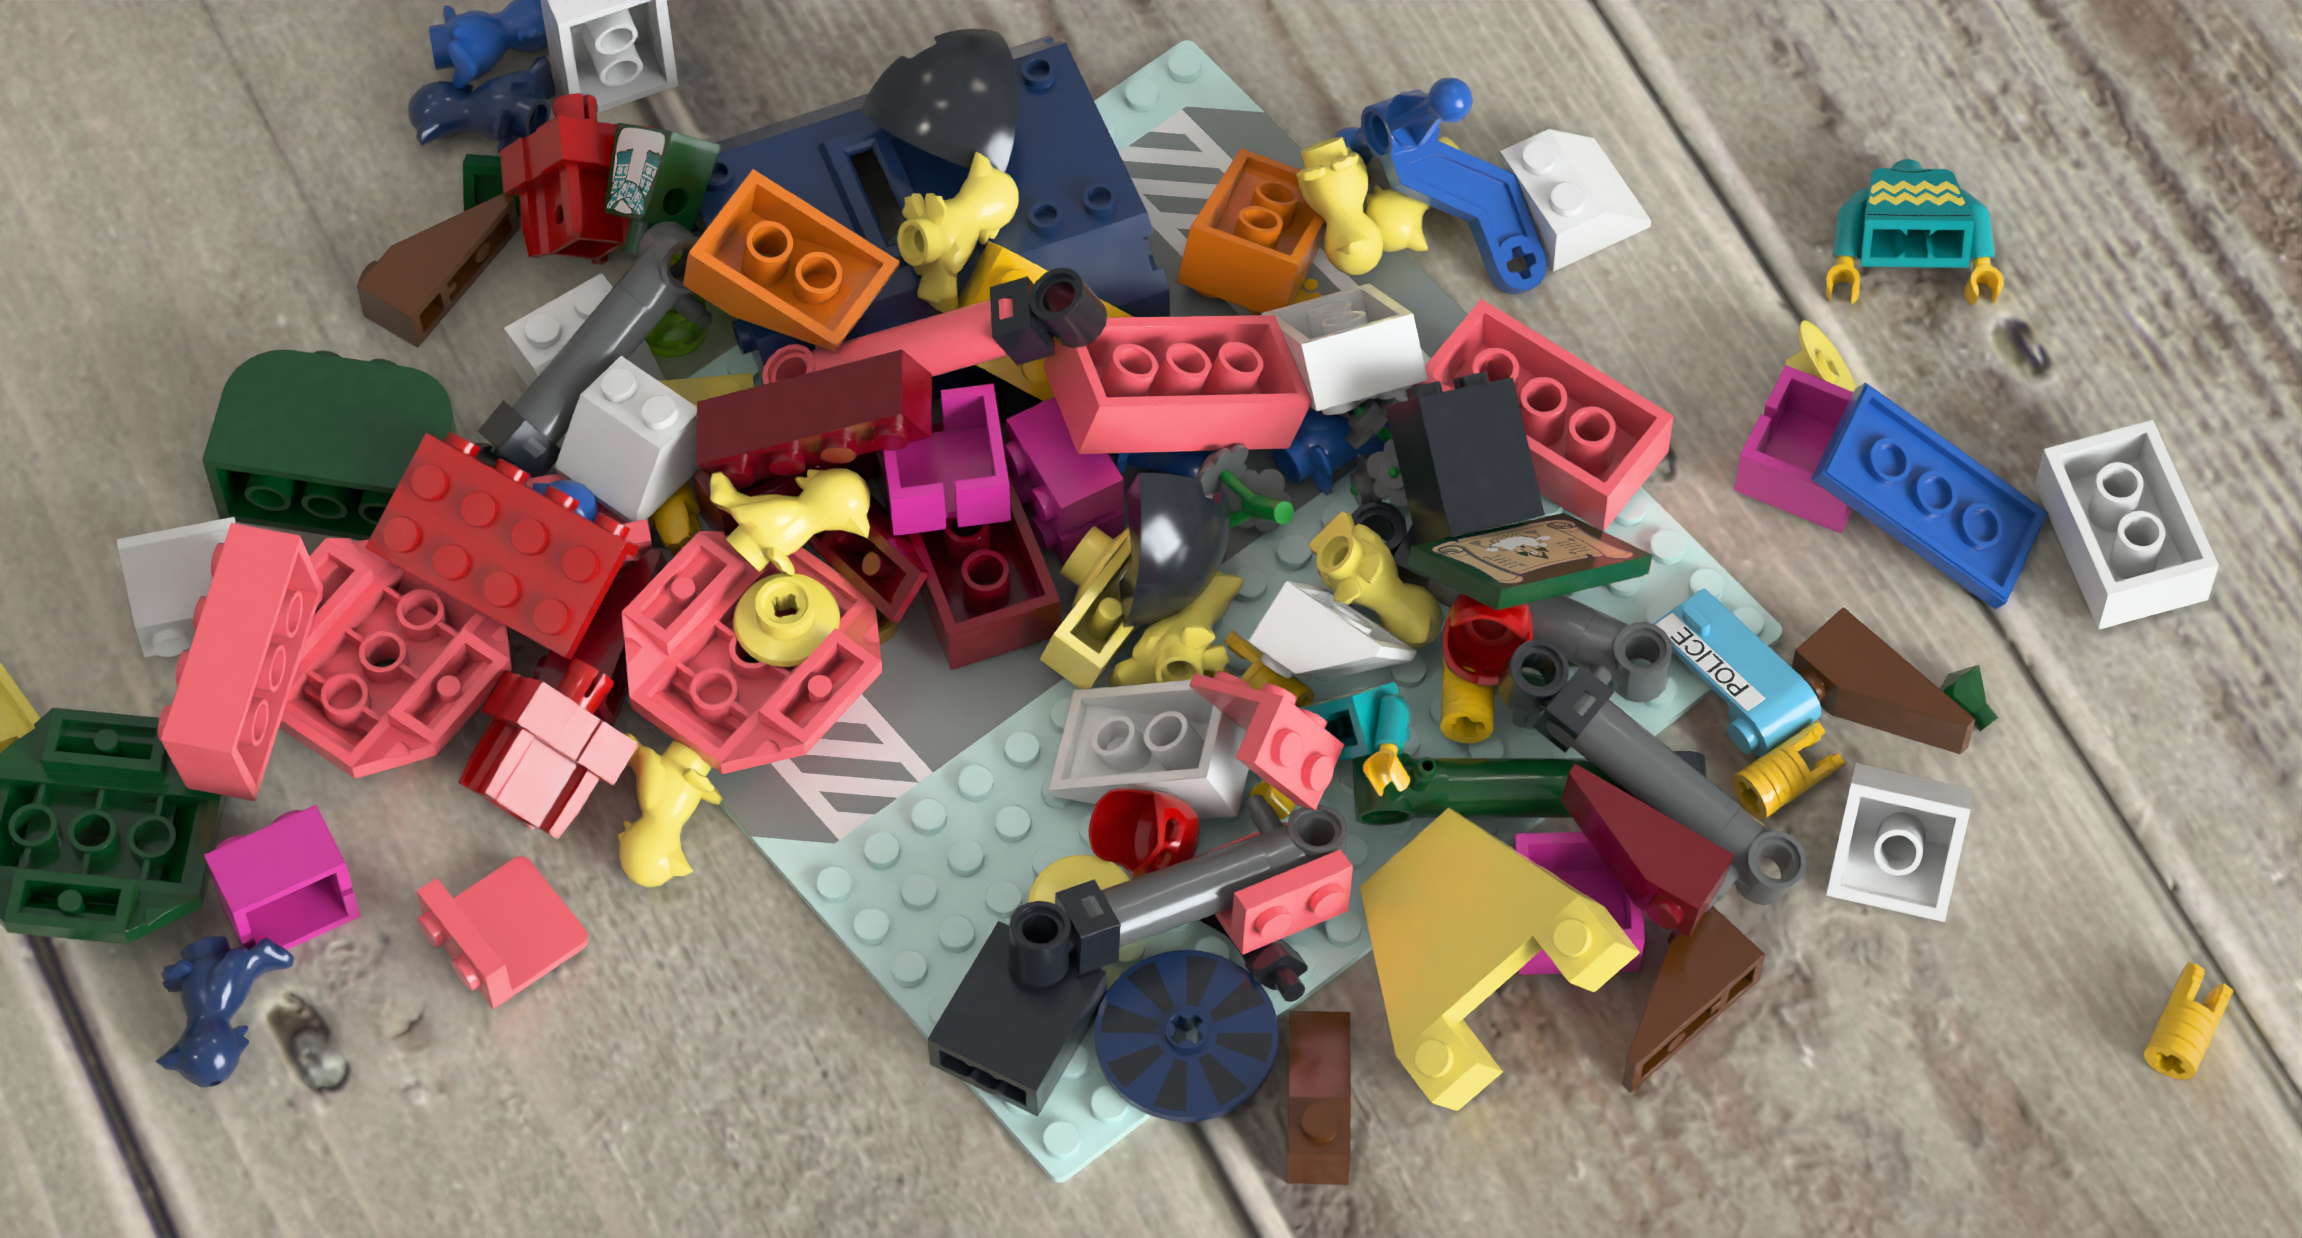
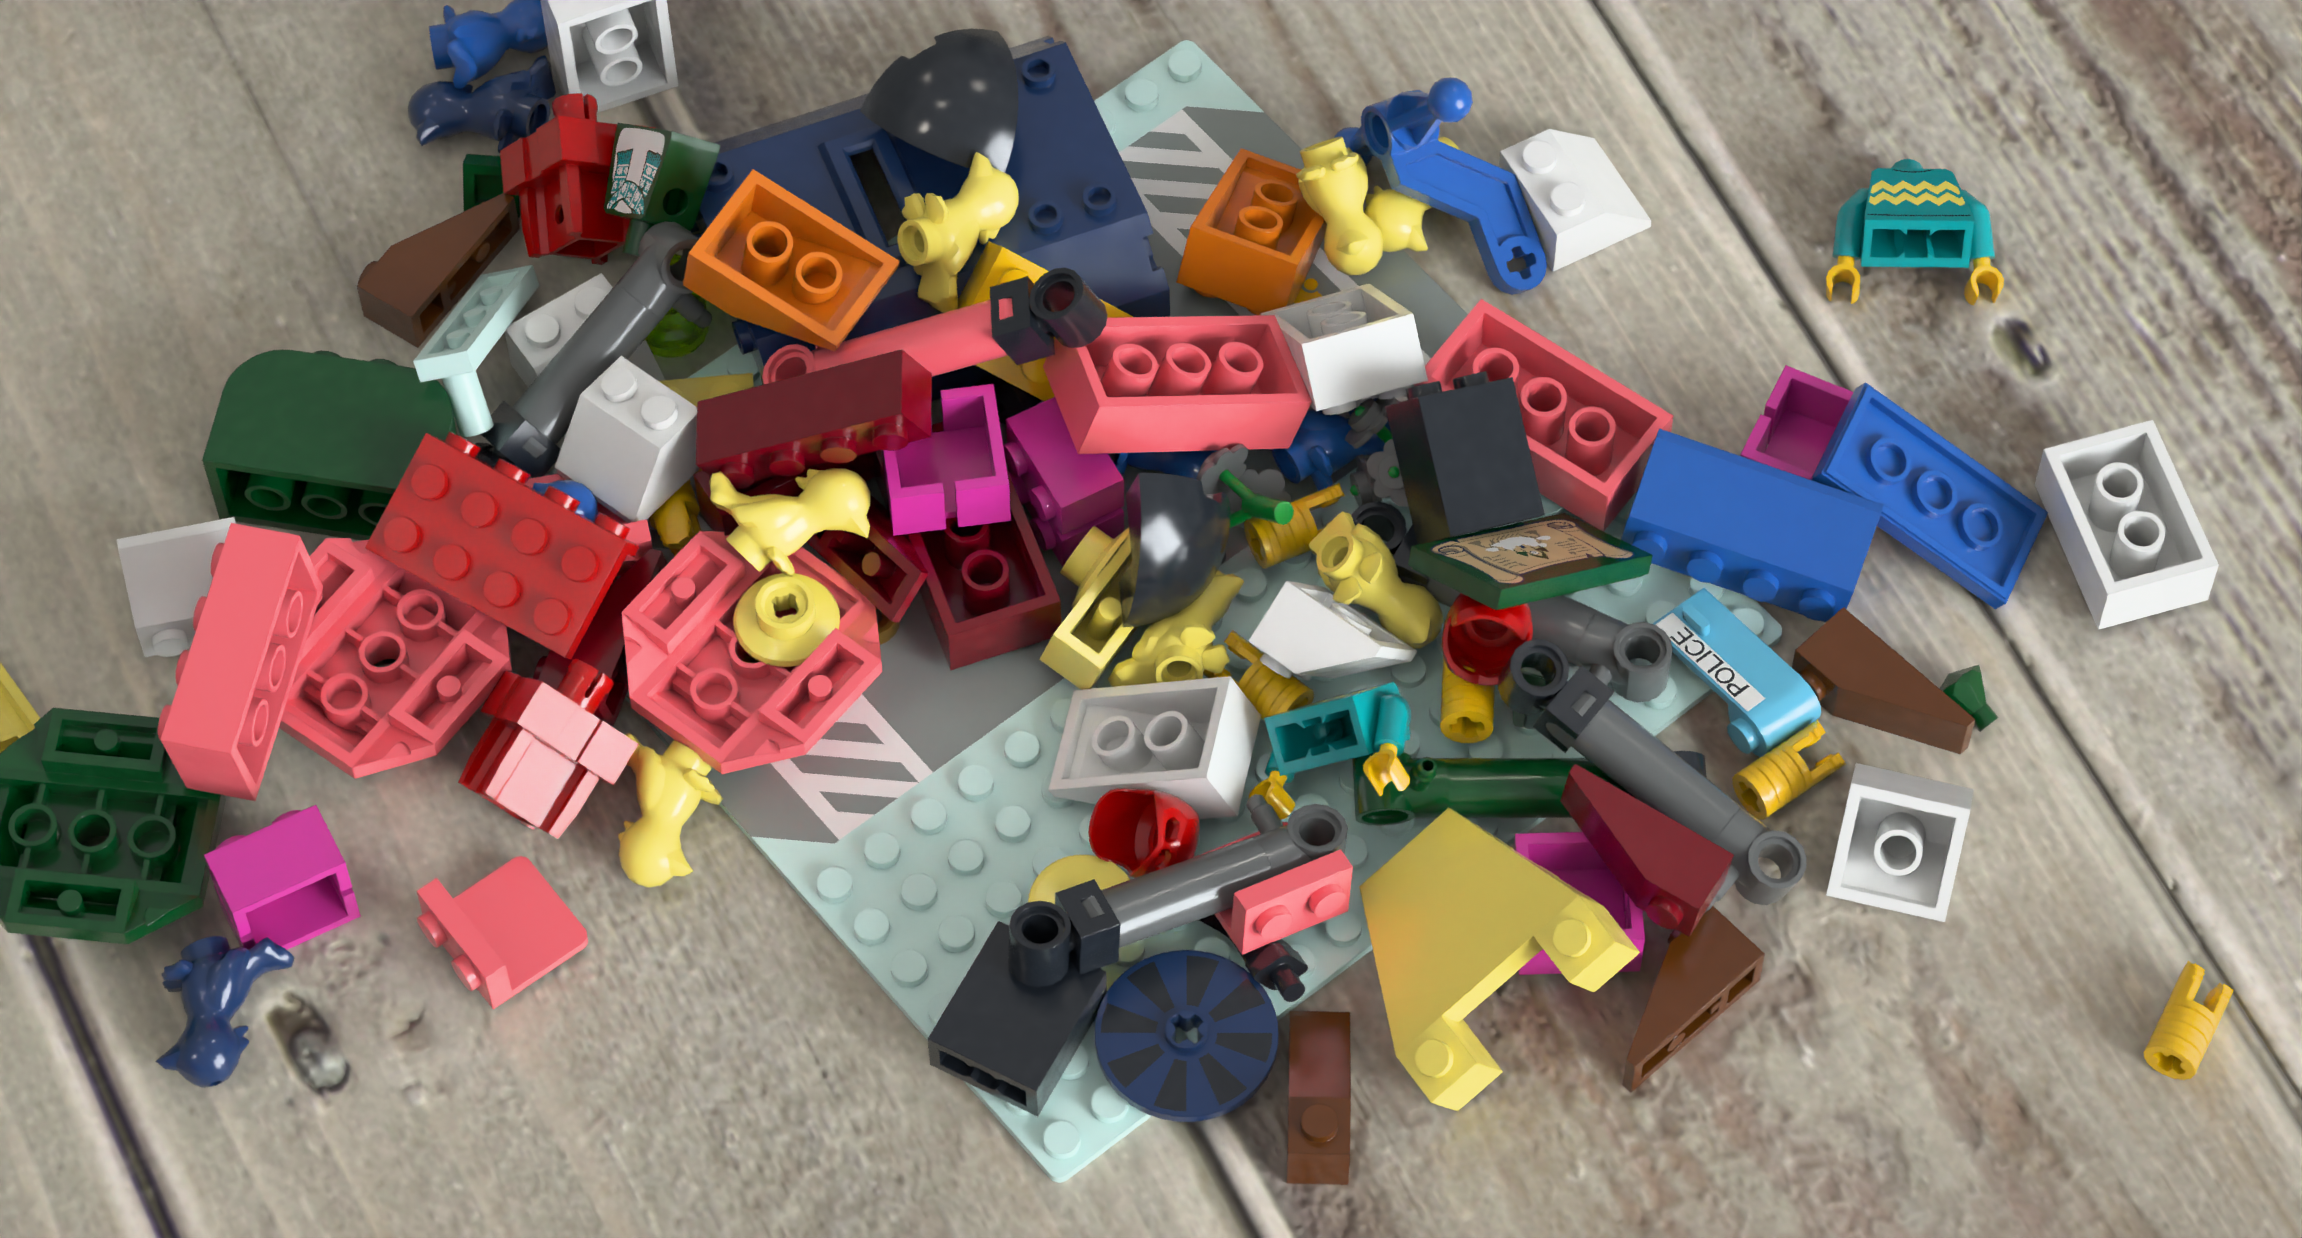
coral bracket [1189,671,1344,810] -> none
light yellow piece [1786,320,1857,392] -> none
none -> light aqua piece [413,265,539,437]
none -> yellow hinge [1244,483,1345,569]
none -> blue slope [1620,429,1884,623]

